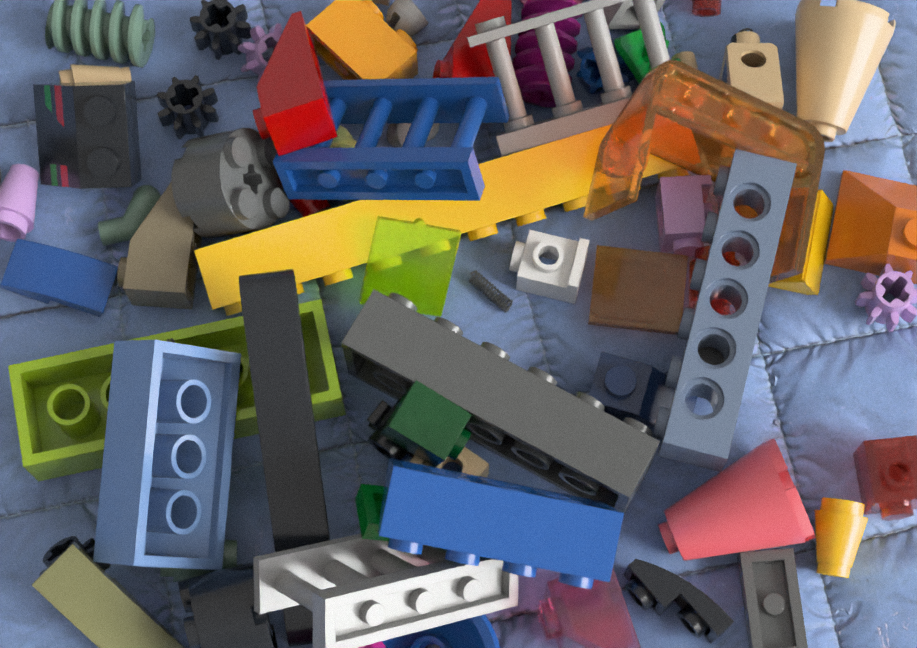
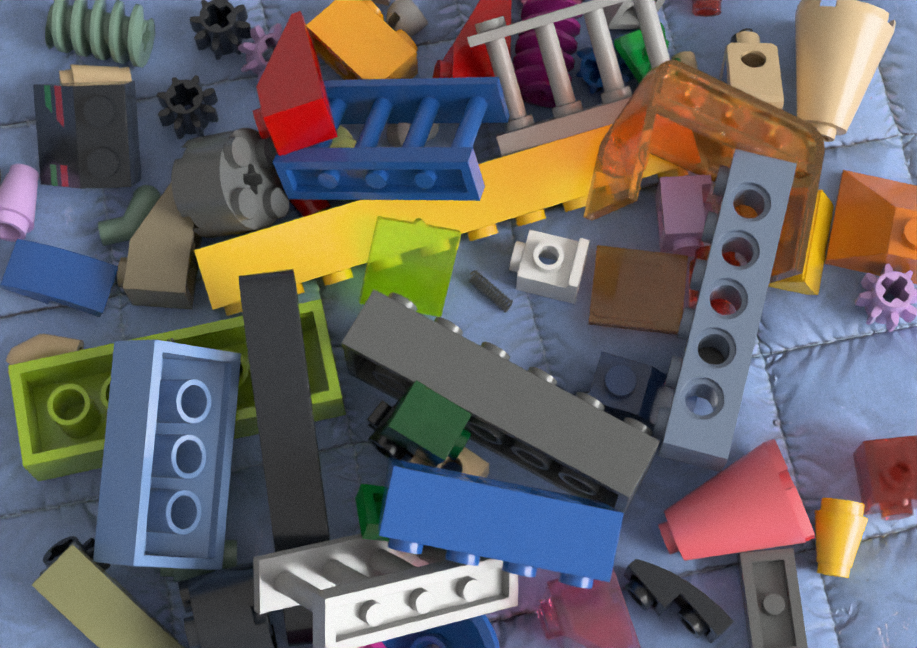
none -> tan arm [6,334,84,375]

